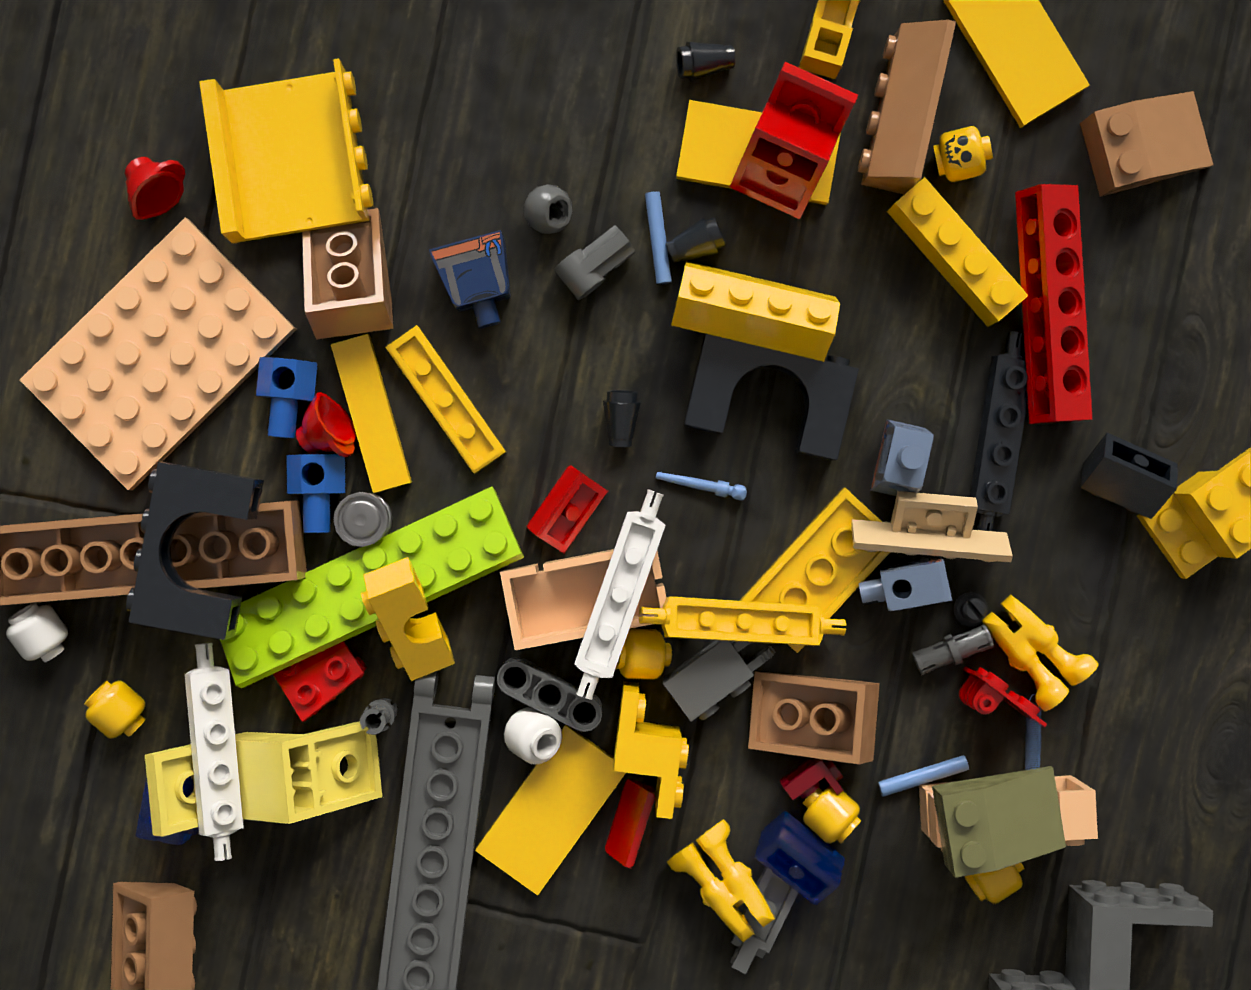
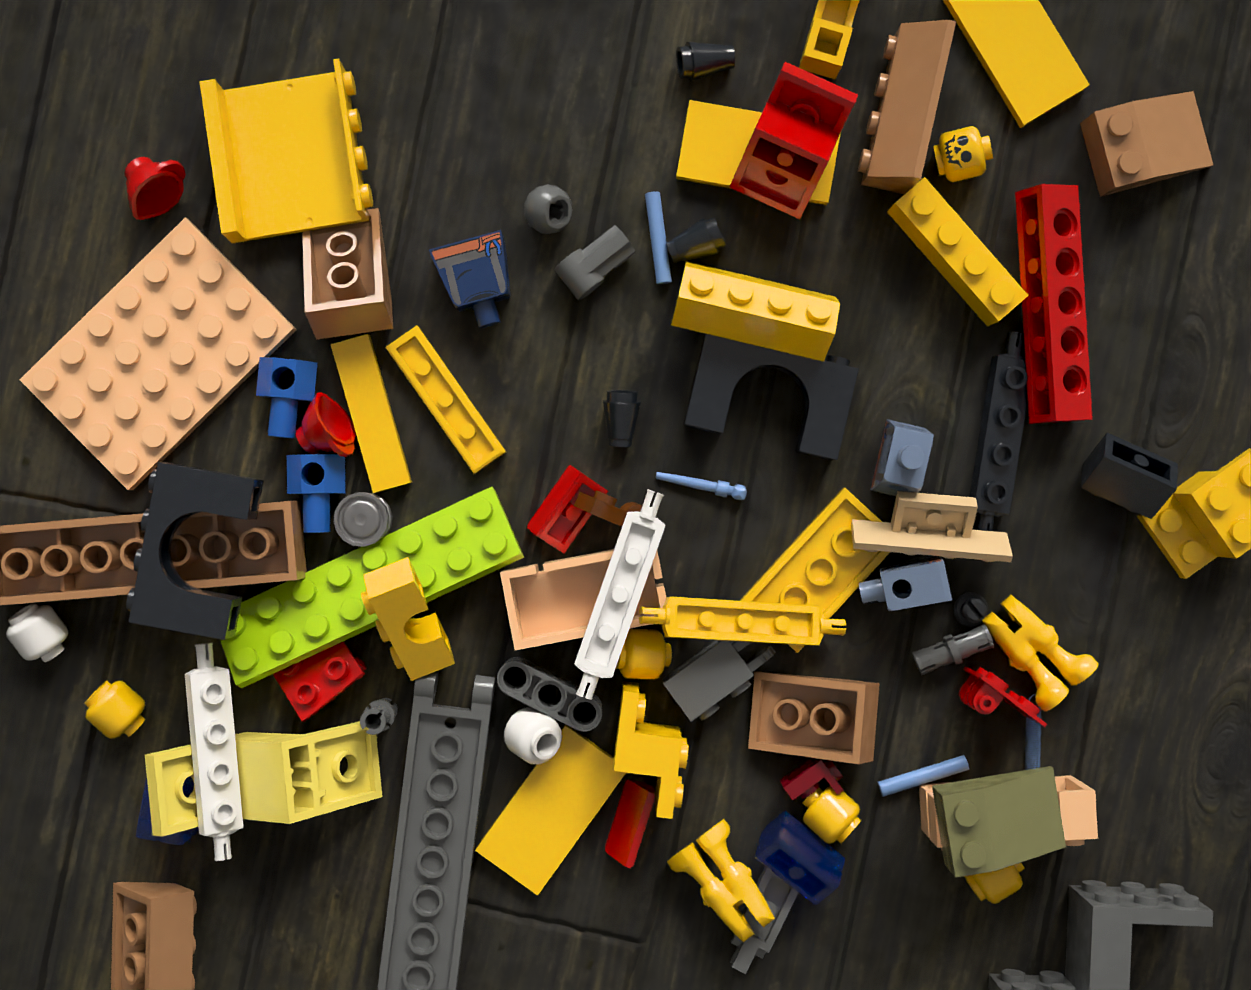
none -> reddish brown plate [574,490,643,529]

